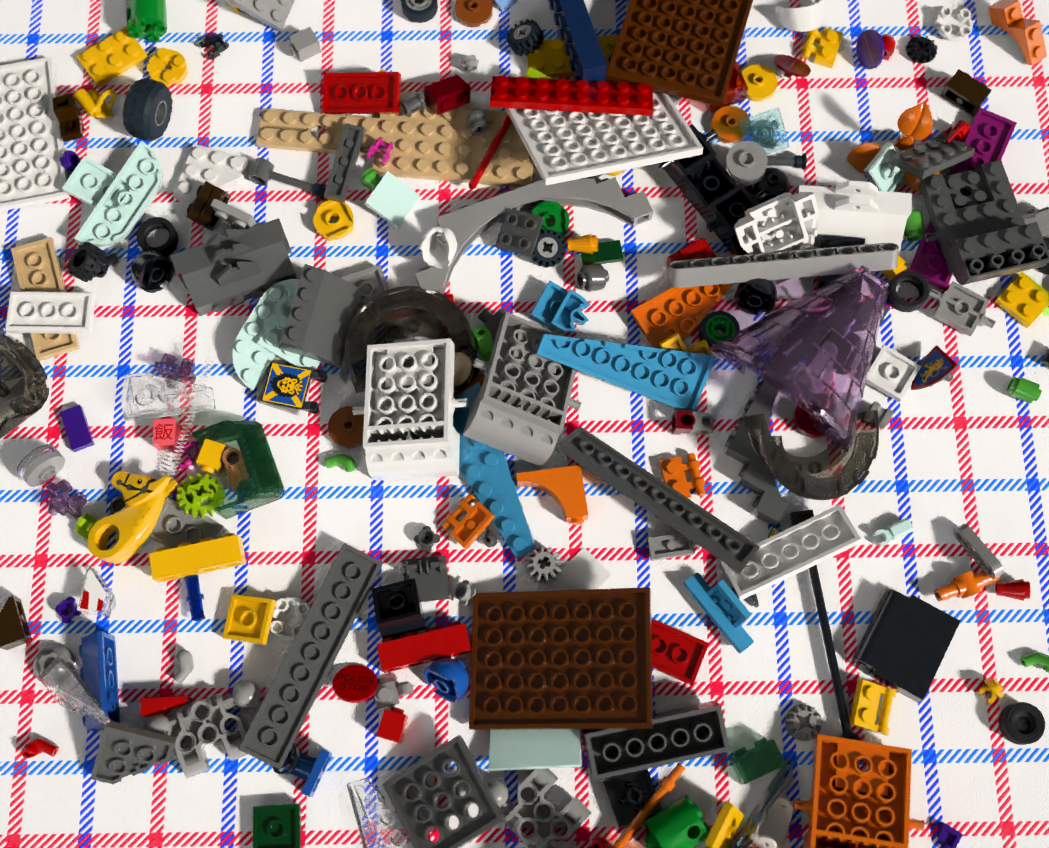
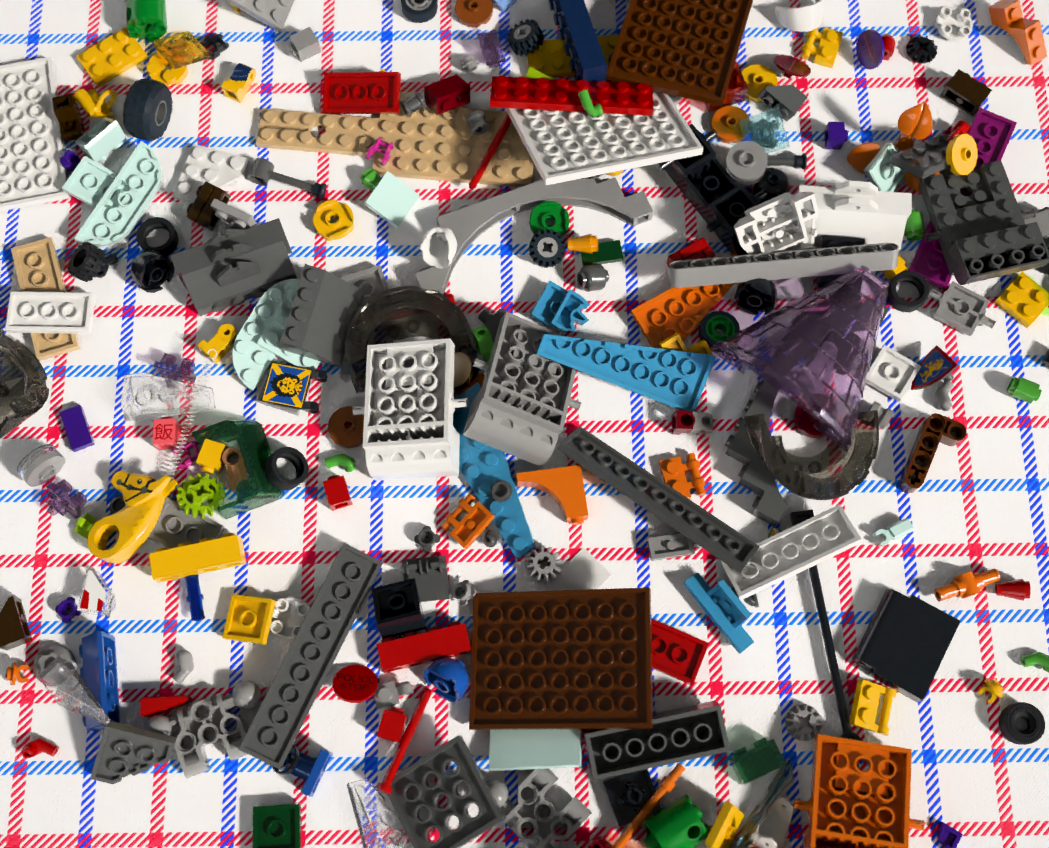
dark grey plate [324,123,365,203] -> none
dark grey hinge [495,208,544,257] -> none
light grey beam [953,523,1004,579] -> none
none -> orange plate [6,662,30,685]
none -> light aqua slope [75,116,126,163]
none -> clear yellow tile [154,31,209,69]
none -> yellow leg [197,324,238,365]
none -> yellow leg [221,63,256,103]
none -> black tyre [264,447,309,490]
none -> red brick [323,475,353,511]
none -> red bar [376,688,432,795]
none -> clear purple hips [477,29,505,68]
none -> dark grey plate [491,480,513,502]
none -> bright green arm [578,90,603,118]
none -> dark grey slope [757,85,808,121]
none -> dark purple plate [824,122,848,150]
none -> reddish brown beam [899,413,967,494]
none -> light grey arm [934,380,954,411]
none -> yellow plate [946,134,978,176]

